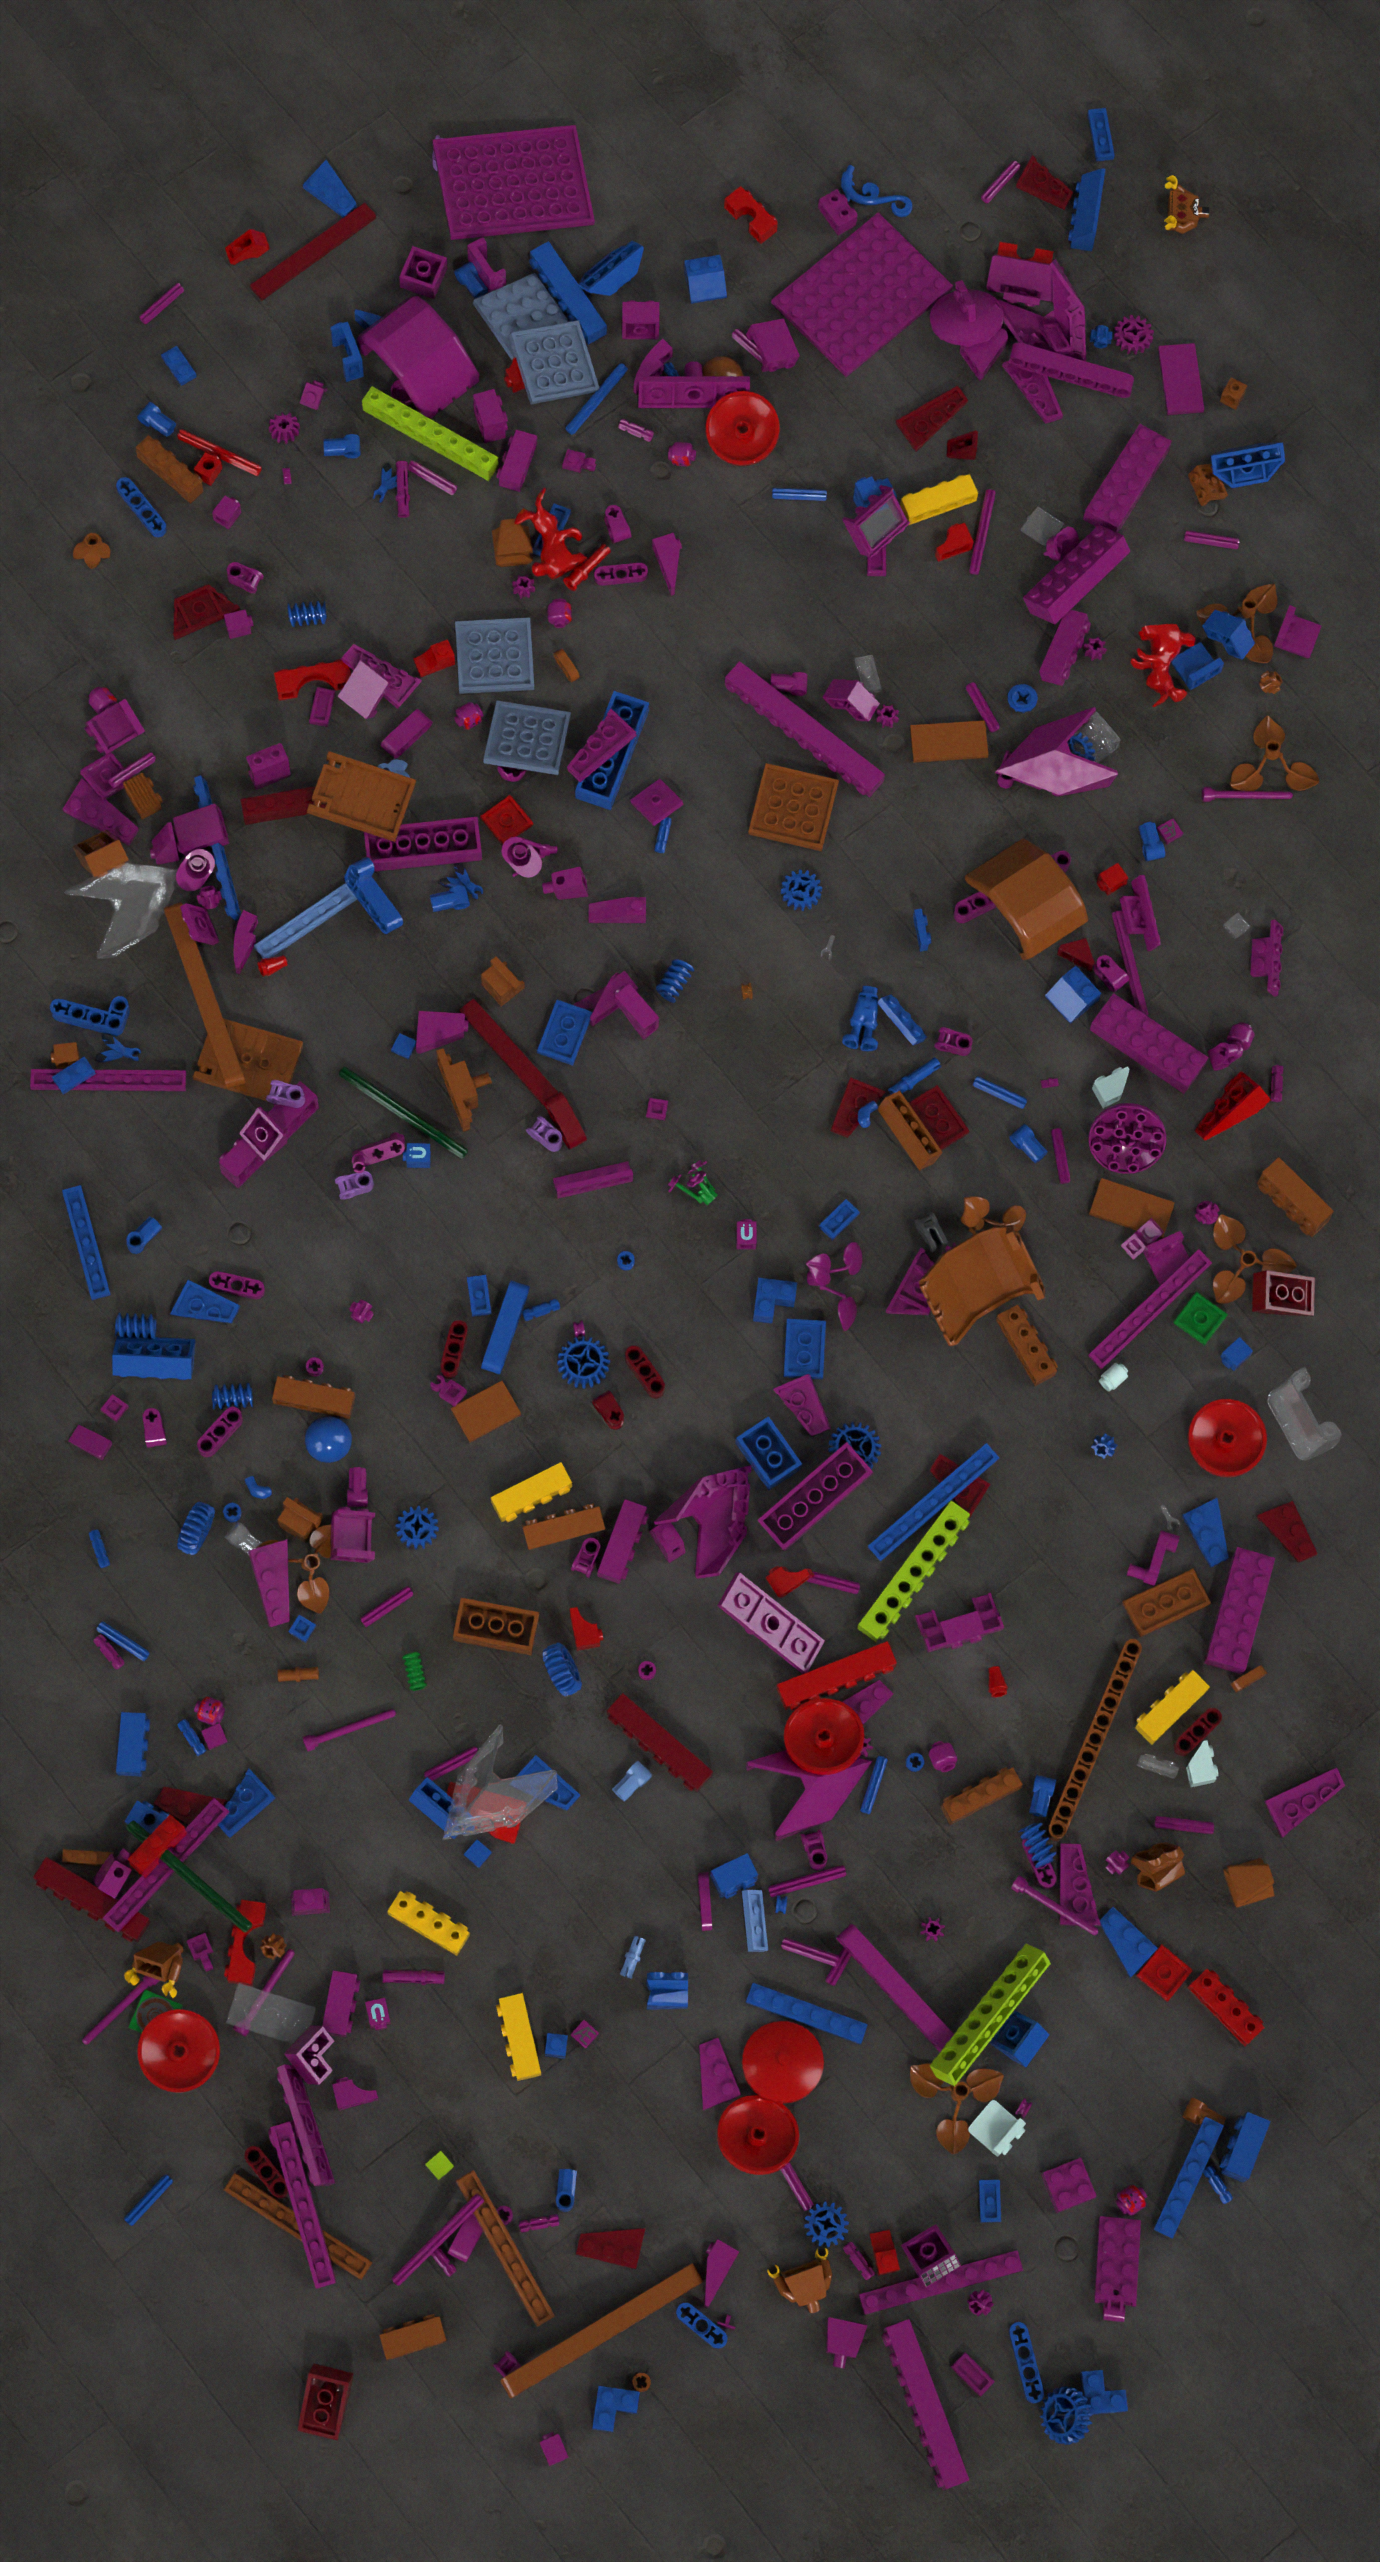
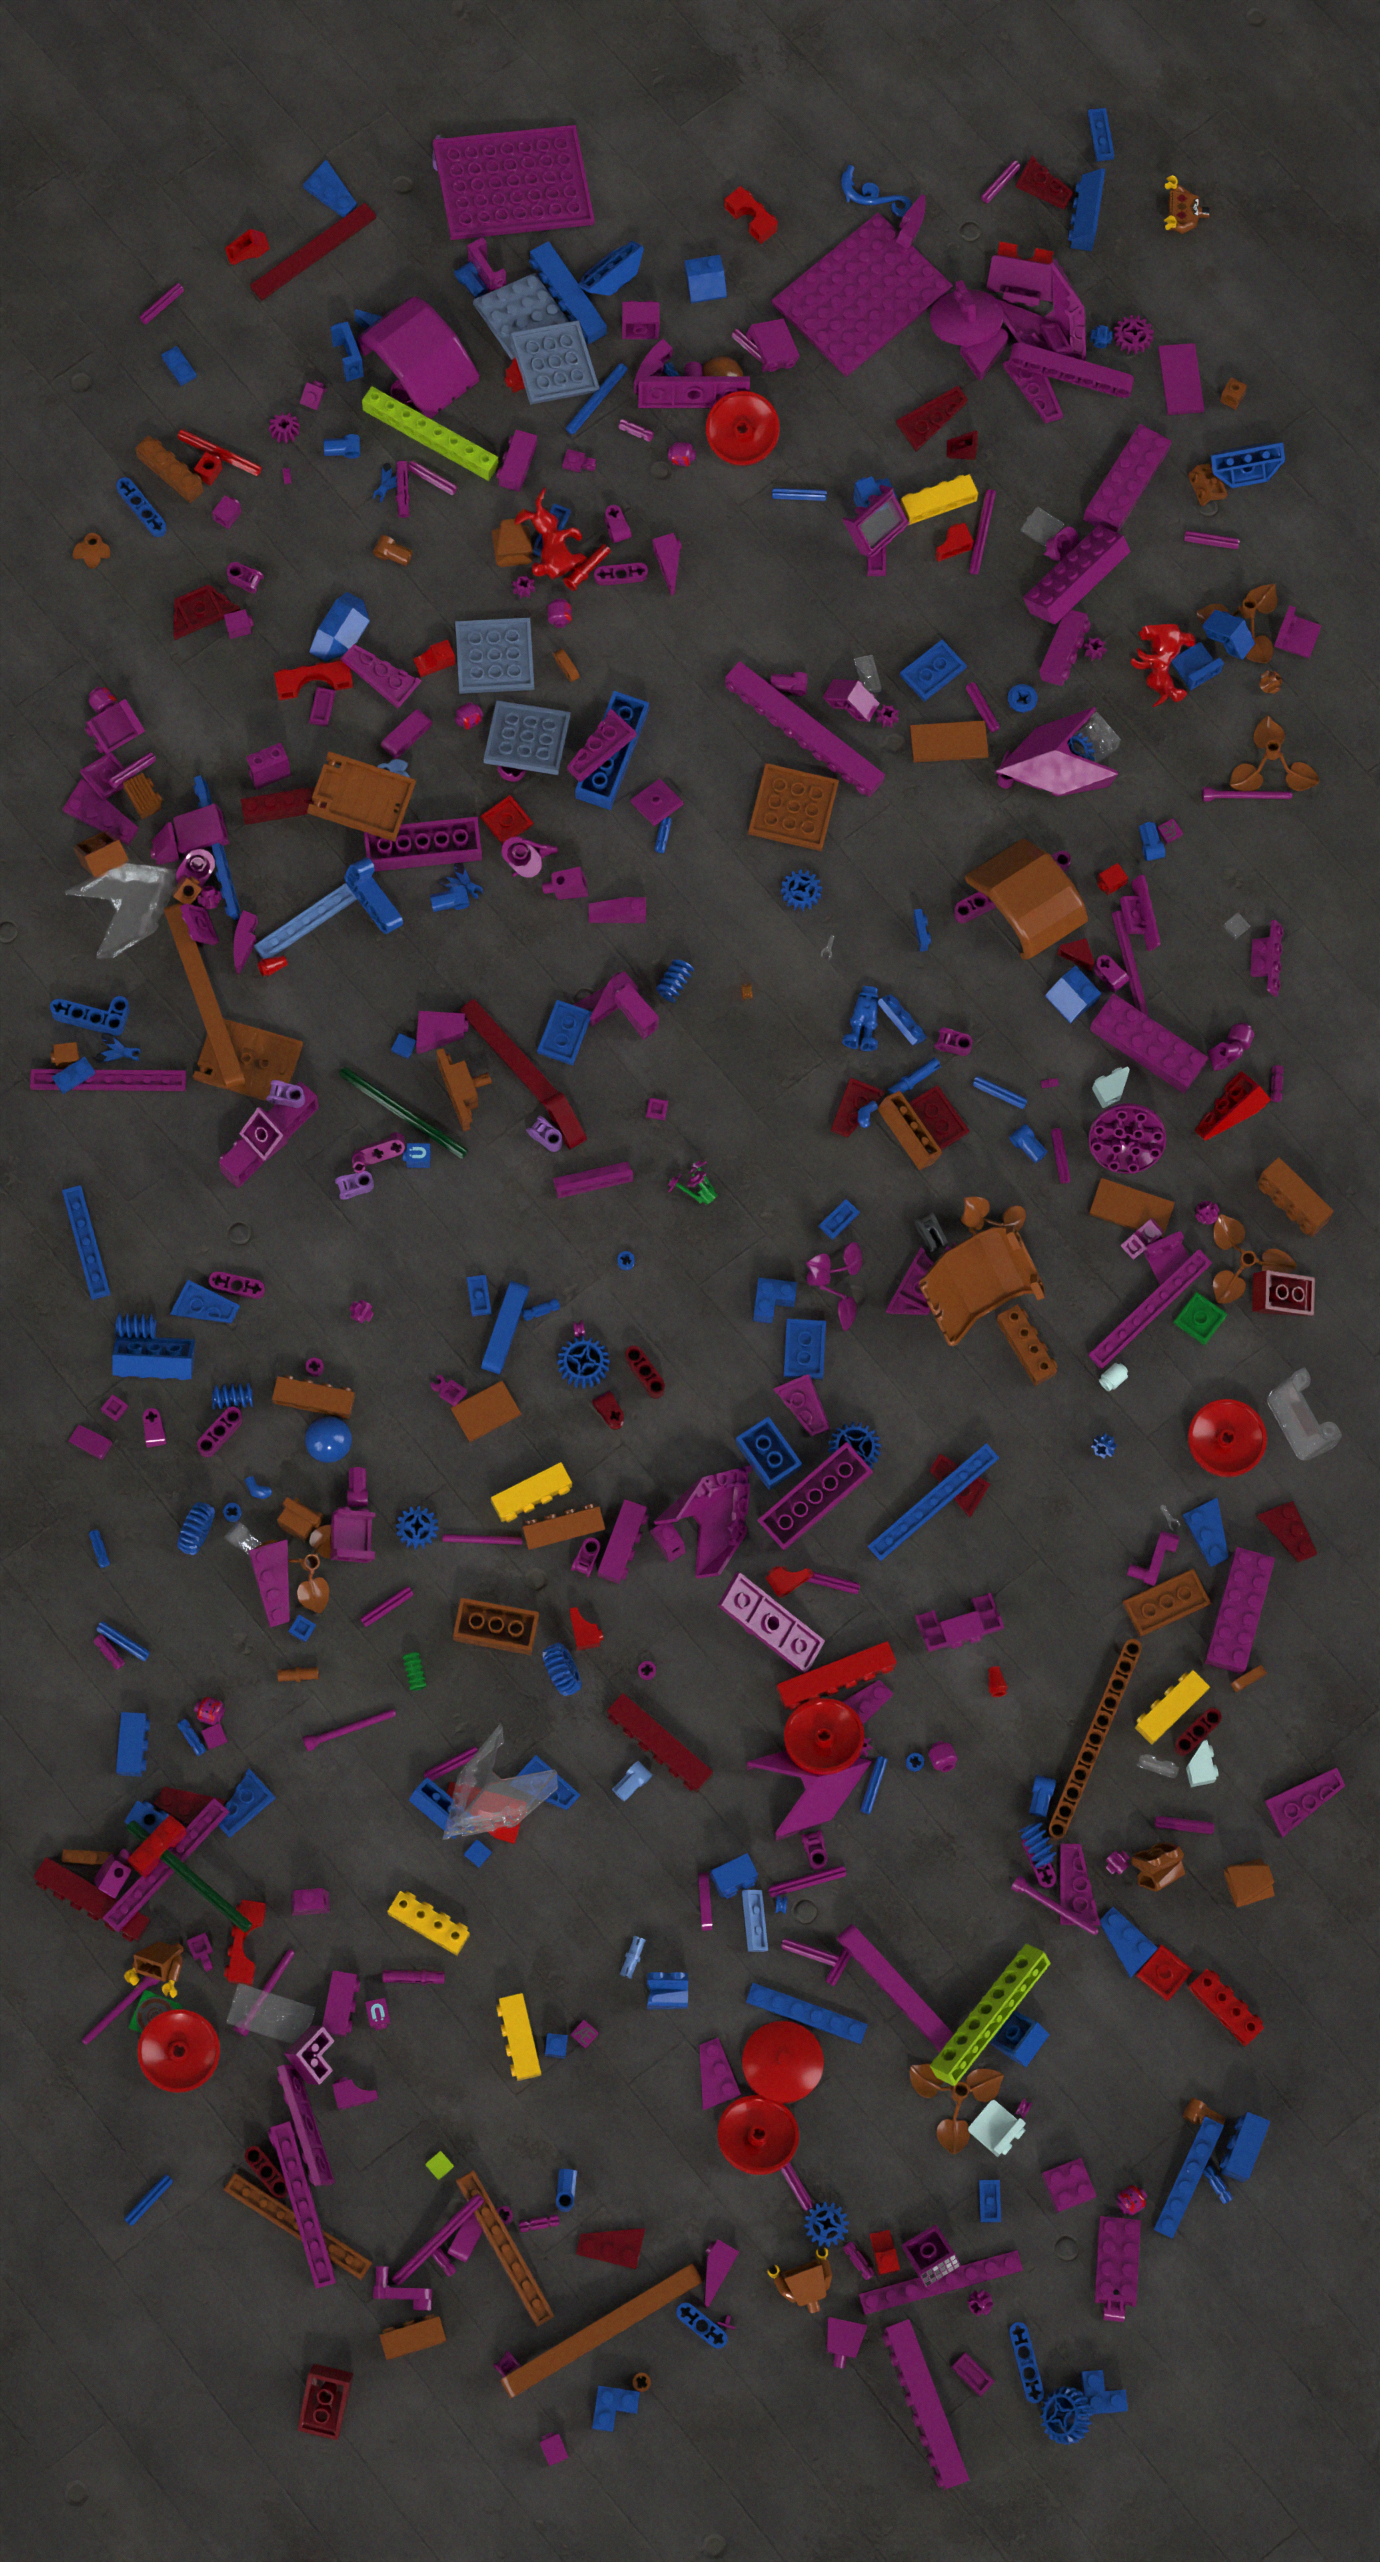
blue piece [126,1216,162,1254] -> none
blue piece [137,402,176,437] -> none
dark orange gear [260,1933,287,1960] -> none
blue piece [287,600,327,627] -> none
magenta panel [338,658,396,719] -> none
magenta brick [399,246,448,299] -> none
dark red beam [441,1320,468,1379] -> none
magenta brick [473,389,508,444] -> none
dark orange plate [481,957,525,1007] -> none
magenta brick [736,1219,757,1249] -> none
magenta brick [818,189,858,236] -> none
lime brick [857,1501,970,1643] -> none
magenta gear [920,1917,945,1943] -> none
dark orange brick [941,1767,1023,1825] -> none
blue brick [1221,1337,1253,1371] -> none
none -> dark orange brick [171,875,202,904]
none -> blue wedge [309,592,370,662]
none -> dark orange piece [373,535,413,566]
none -> magenta beam [373,2266,432,2311]
none -> magenta bar [443,1534,522,1545]
none -> magenta slope [896,194,926,250]
none -> blue plate [900,640,967,702]

